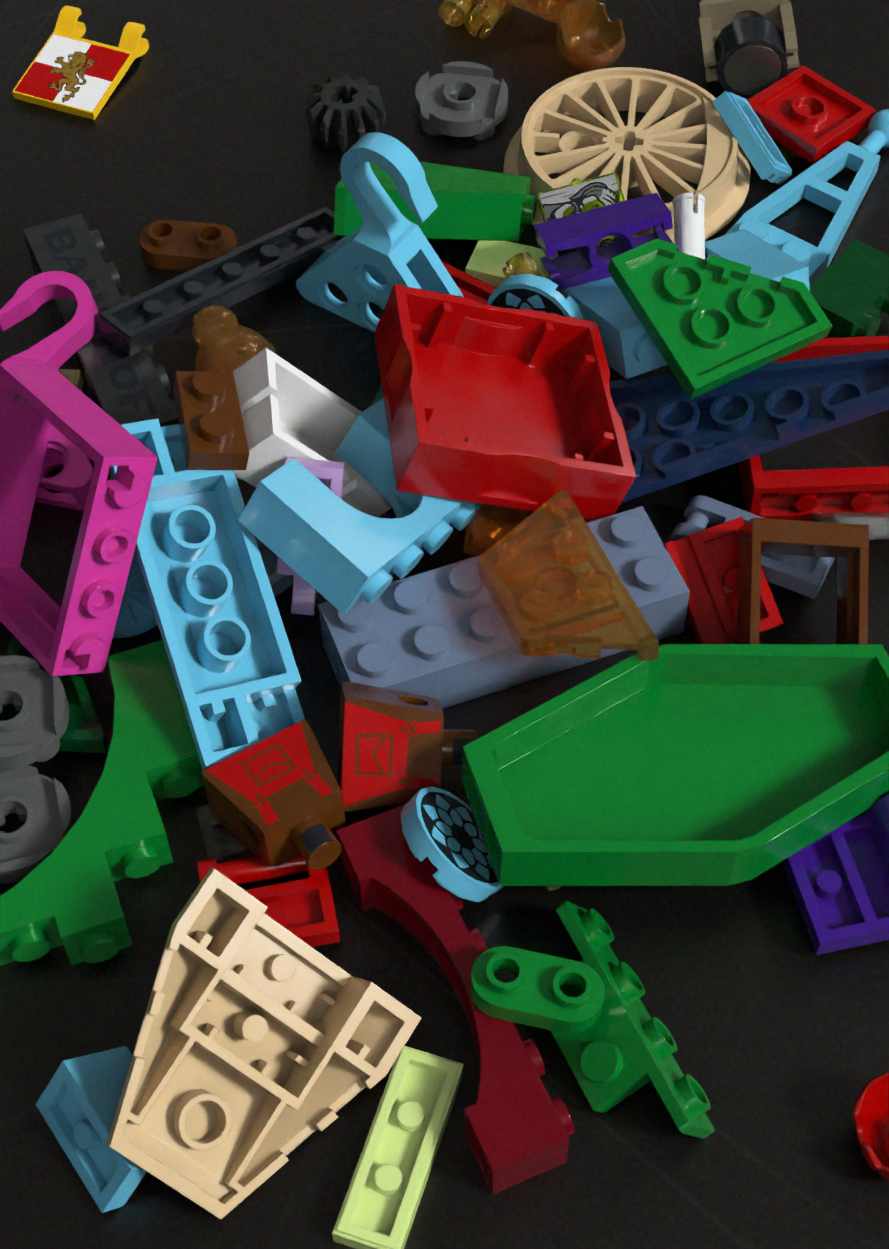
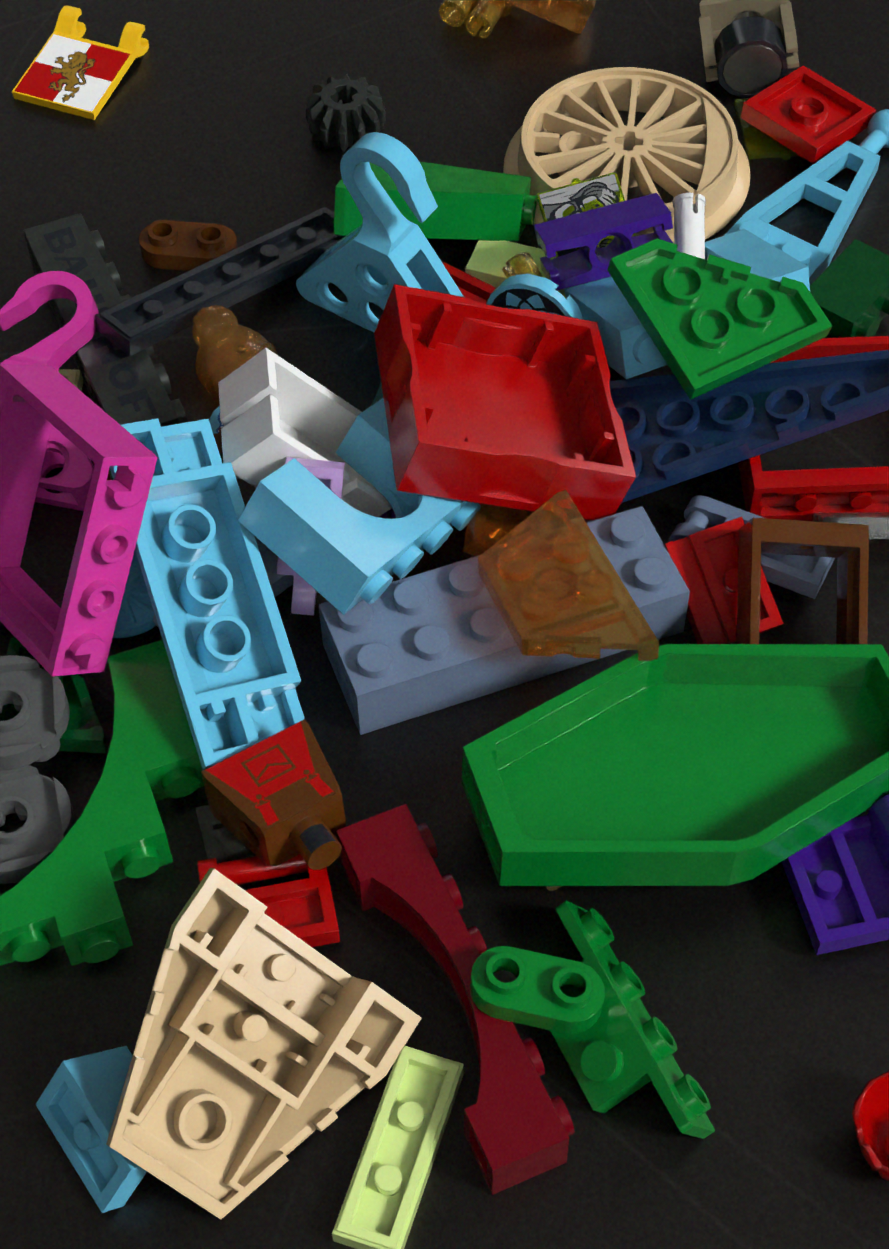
reddish brown plate [173,371,249,470] -> none
torso [337,682,477,812] -> none
medium azure tile [401,786,503,902] -> none
dark grey plate [415,61,508,140] -> none
clear orange hair [556,0,626,70] -> none
medium azure tile [712,91,793,185] -> none

